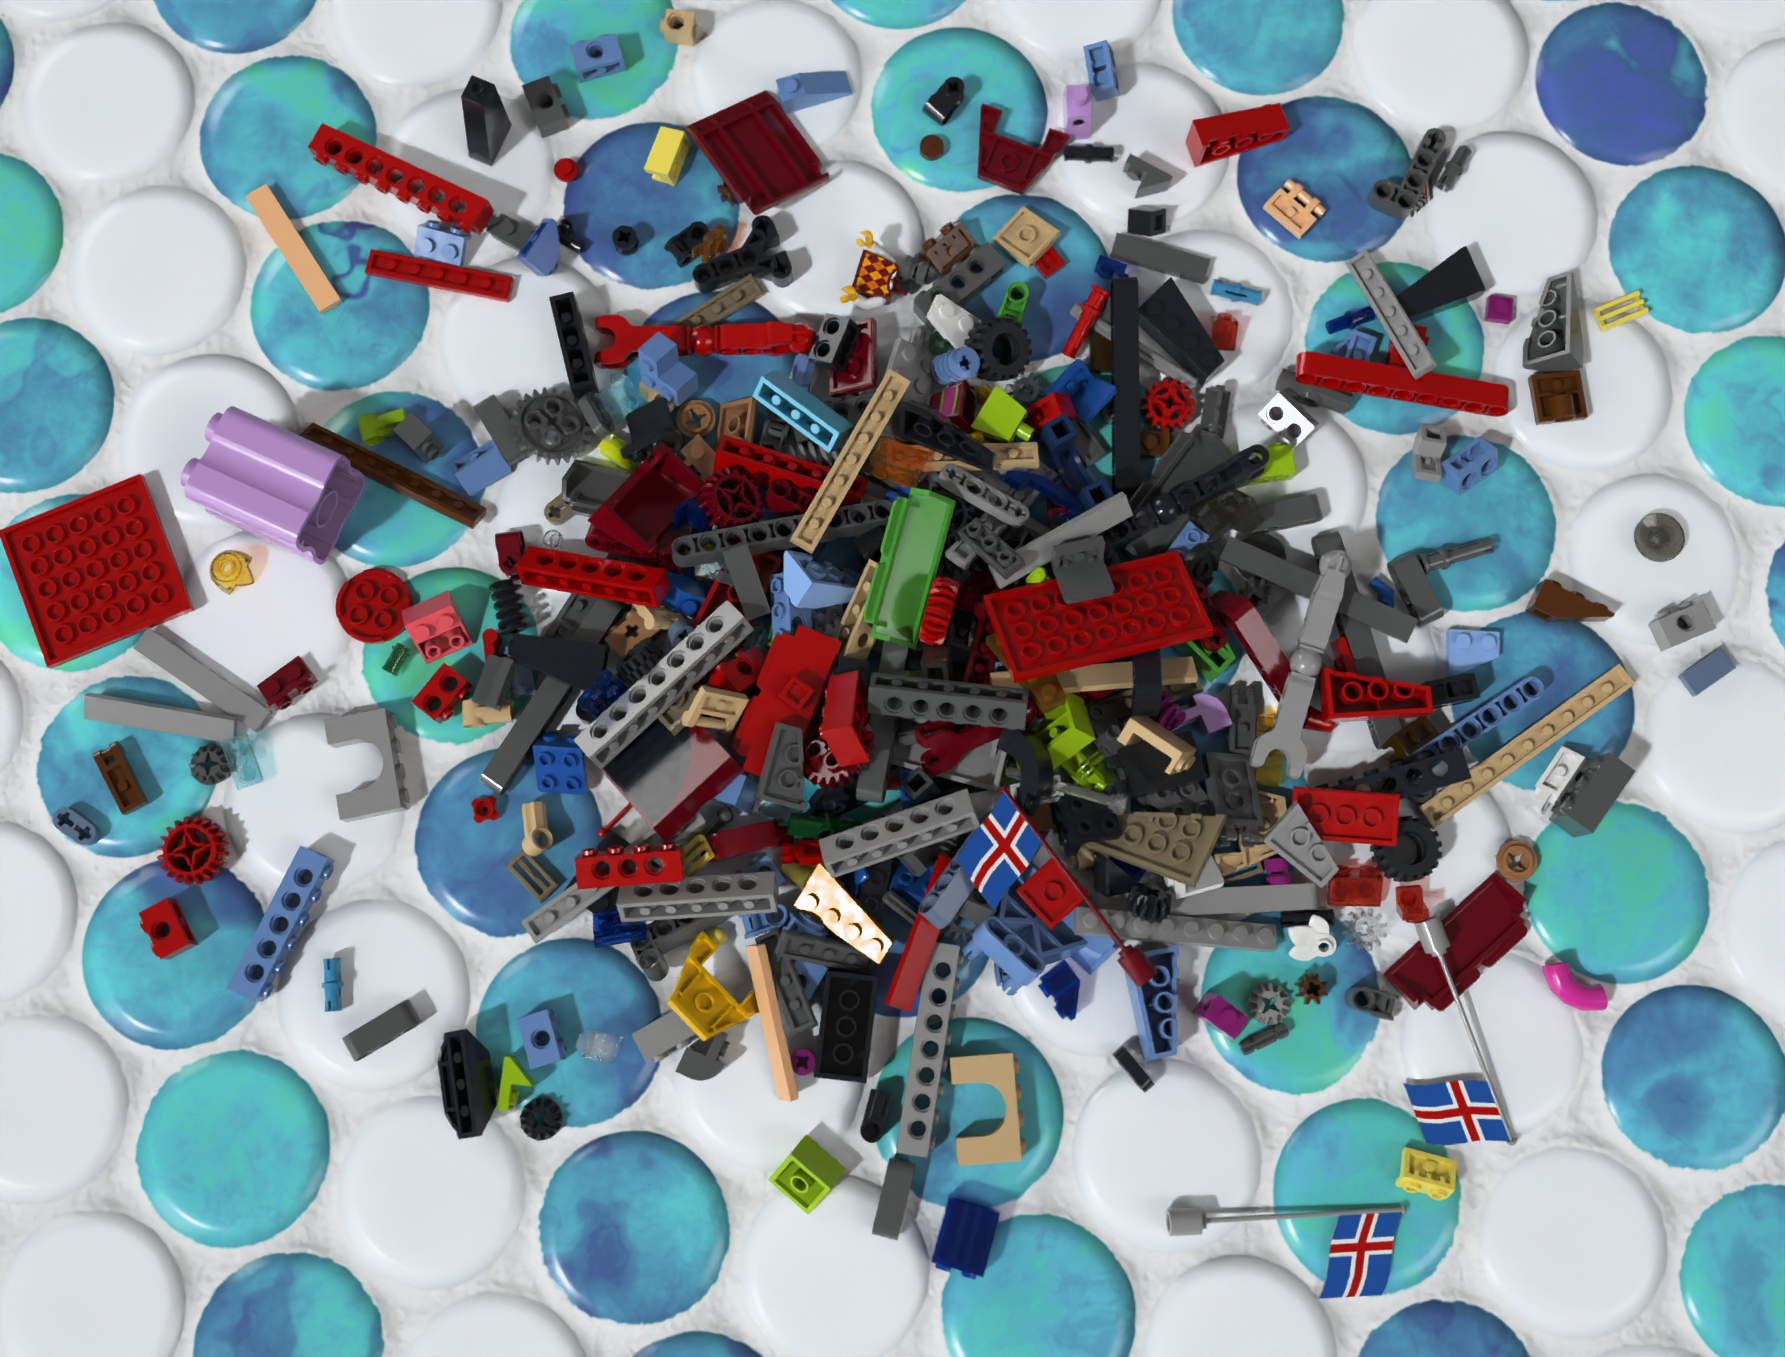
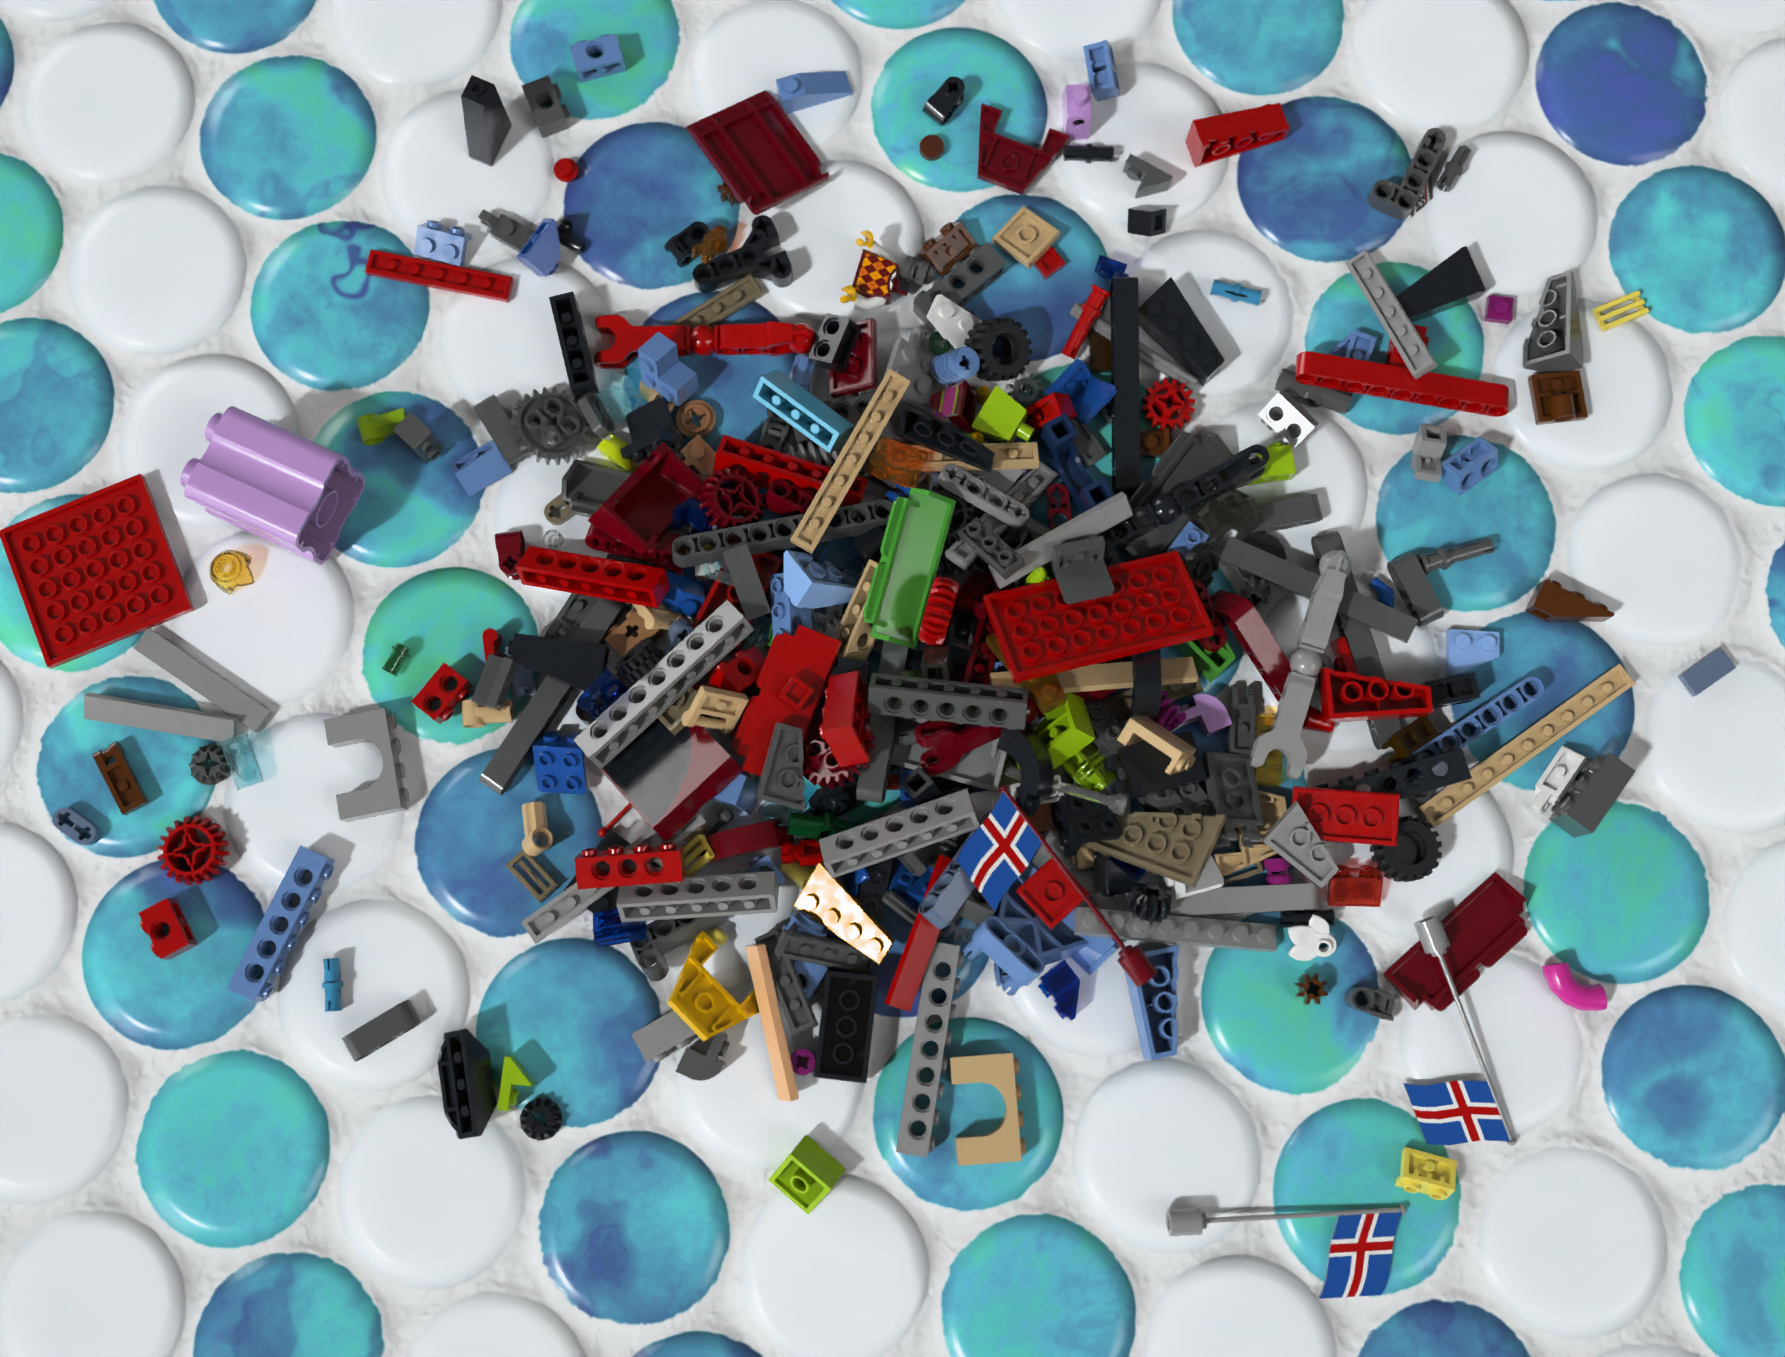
light nougat tile [245,184,342,314] -> none
dark red bracket [257,656,318,711] -> none
reddish brown plate [299,422,487,529] -> none
red brick [308,123,494,235] -> none
red tile [335,569,413,644] -> none
coral slope [402,591,473,664] -> none
red plate [471,796,499,823] -> none
black piece [489,579,531,635] -> none
medium blue brick [517,1009,567,1070] -> none
clear brick [576,1029,623,1064] -> none
black wheel [612,225,639,256] -> none
light yellow hinge [644,126,691,186] -> none
tan brick [660,9,697,46] -> none
medium nougat slope [714,397,759,452] -> none
medium blue piece [738,904,790,939] -> none
black piece [860,1088,893,1143] -> none
dark grey beam [871,1157,915,1241] -> none
clear blue brick [931,1195,1000,1279] -> none
bright green piece [997,282,1029,324] -> none
clear blue slope [998,471,1086,521] -> none
dark grey tile [1110,233,1211,284] -> none
black beam [1112,1046,1155,1093] -> none
magenta torso [1192,991,1249,1042] -> none
dark grey hinge [1200,385,1231,439] -> none
clear red bracket [1210,312,1238,351] -> none
dark grey axle [1239,1023,1289,1055] -> none
light grey gear [1247,983,1290,1025] -> none
light nougat plate [1263,179,1326,239] -> none
clear blue axle [1325,306,1375,334] -> none
clear gear [1342,907,1387,951] -> none
clear red bracket [1395,885,1429,923] -> none
medium nougat gear [1495,841,1537,882] -> none
clear smoke dish [1634,513,1685,562] -> none
light grey brick [1648,600,1716,652] -> none

